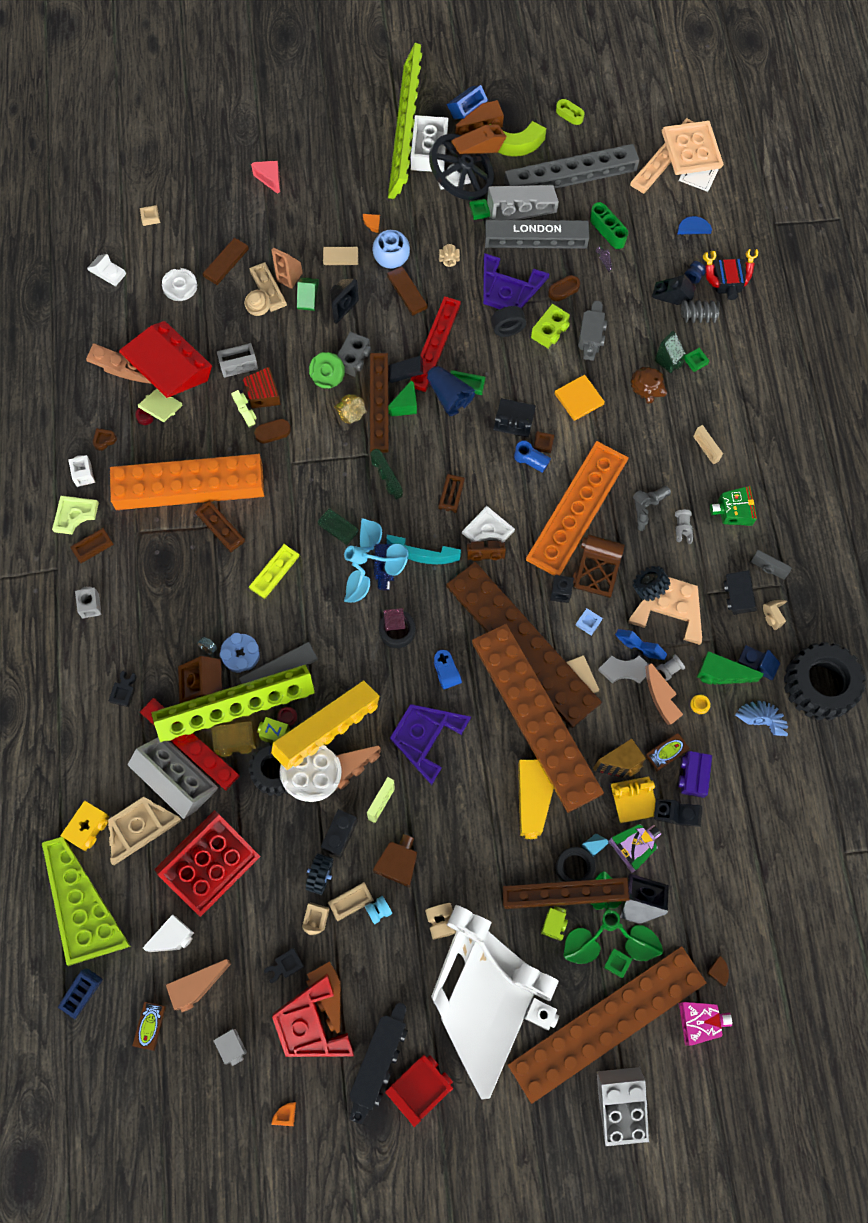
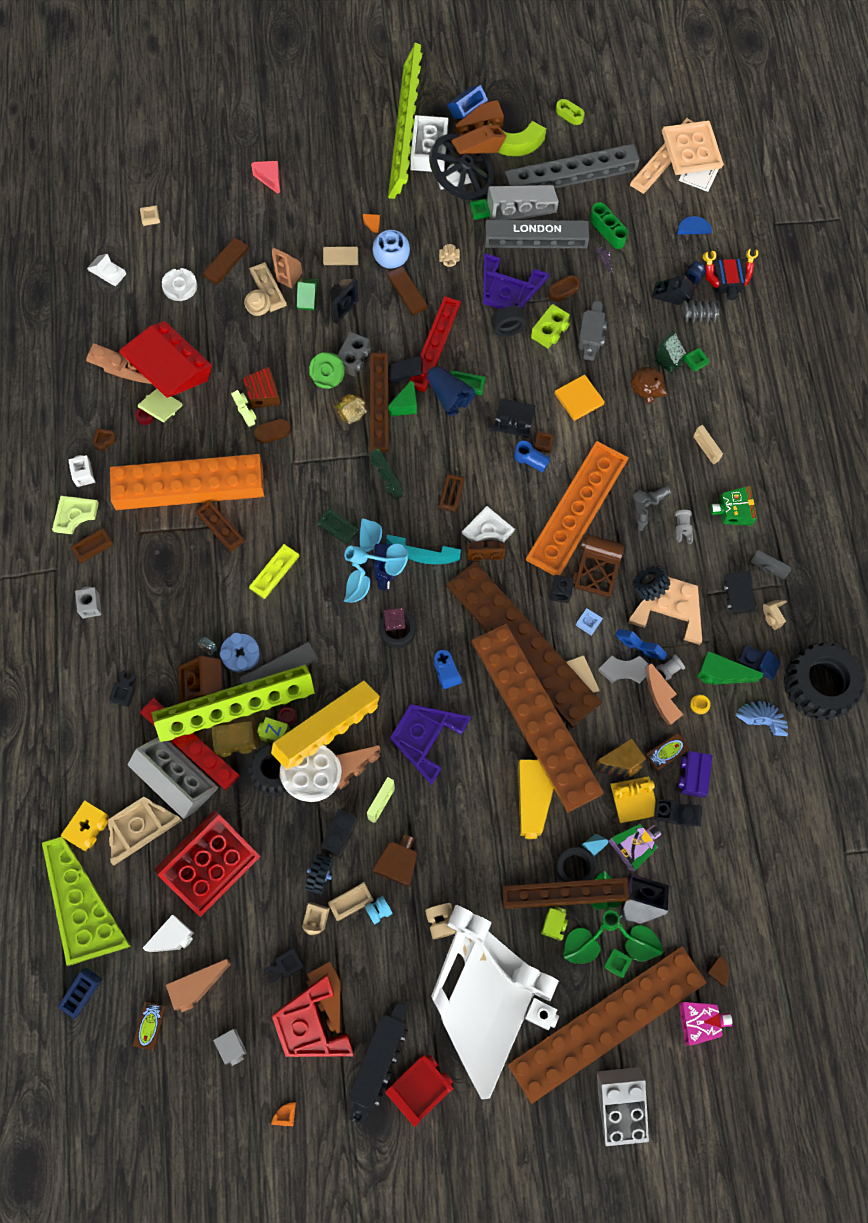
light grey tile [217,343,258,378] -> none

